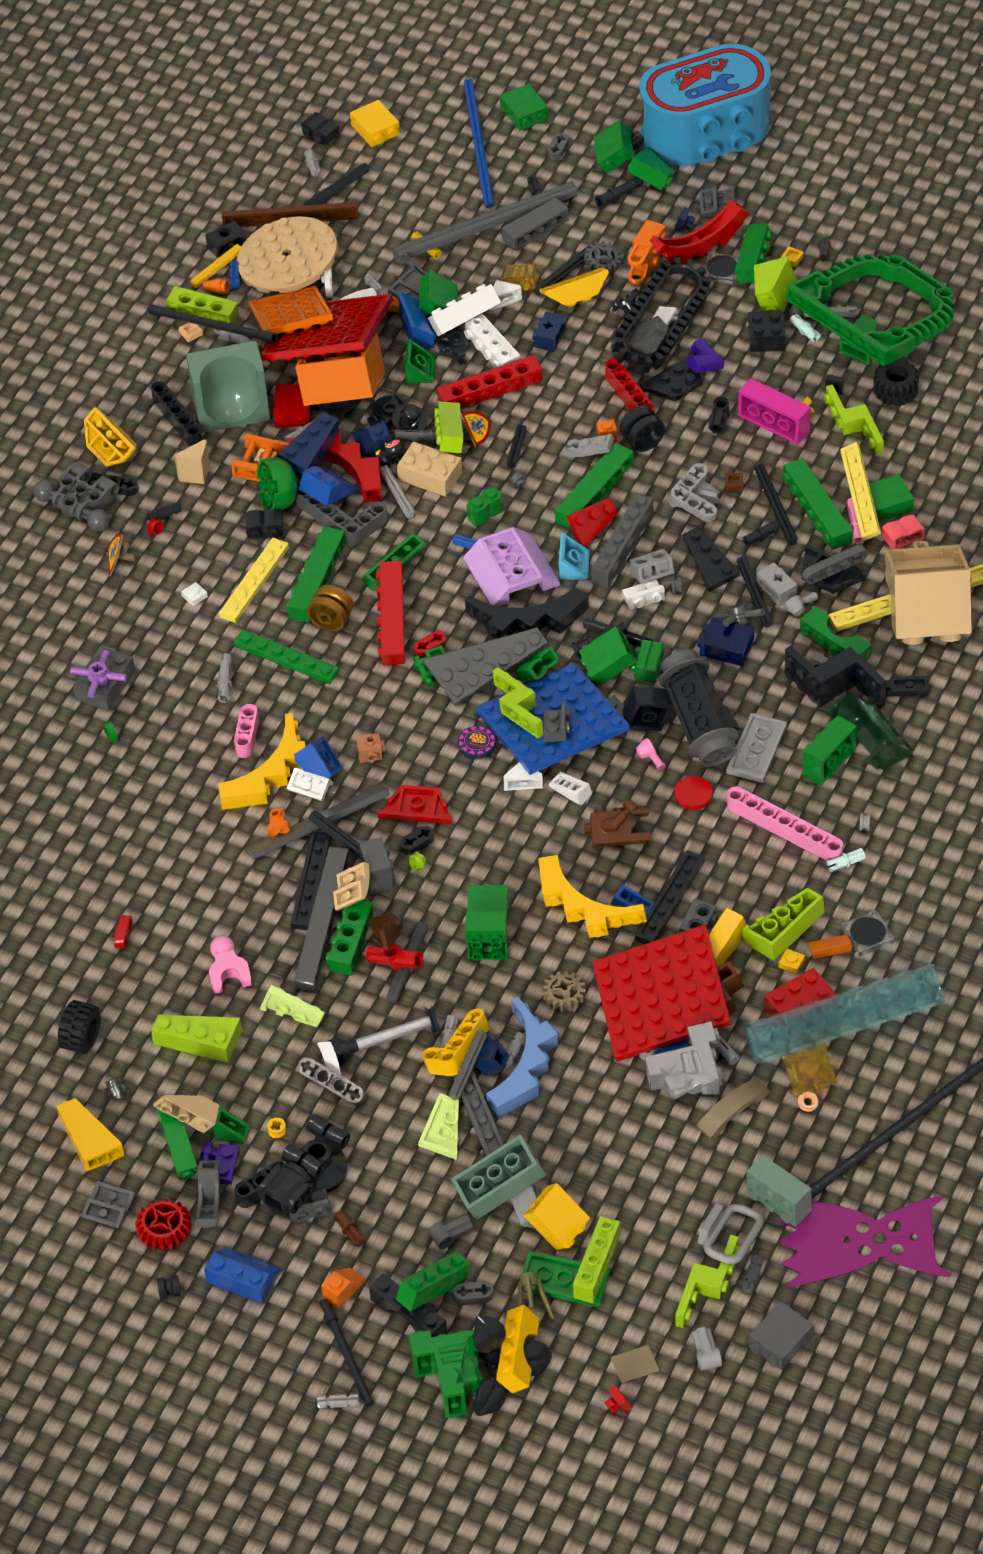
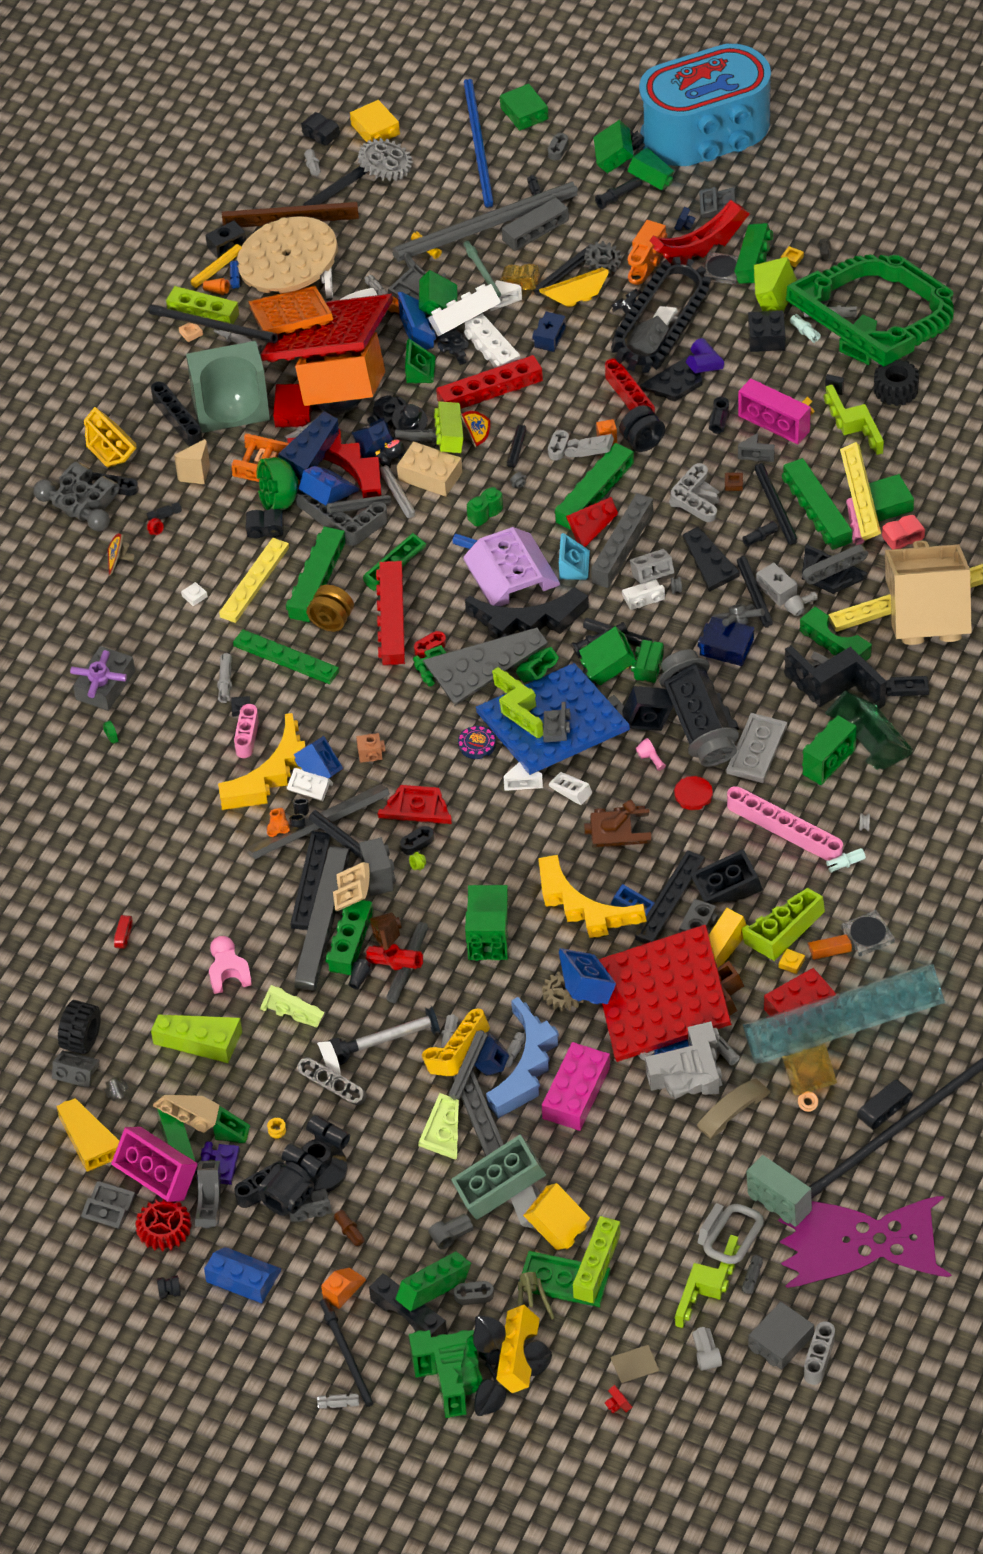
none -> dark grey bracket [52,1050,100,1088]
none -> dark pink brick [111,1127,198,1202]
none -> black plate [231,696,251,717]
none -> black bar [289,798,309,827]
none -> dark grey axle [326,495,391,513]
none -> black cone [348,959,372,990]
none -> light grey gear [358,138,413,181]
none -> sand green bar [464,241,501,298]
none -> dark pink brick [542,1042,610,1131]
none -> light grey beam [548,430,569,461]
none -> blue slope [559,948,616,1004]
none -> black slope [690,849,763,904]
none -> dark grey slope [738,433,775,462]
none -> light grey beam [804,1321,835,1385]
none -> black beam [857,1079,913,1130]

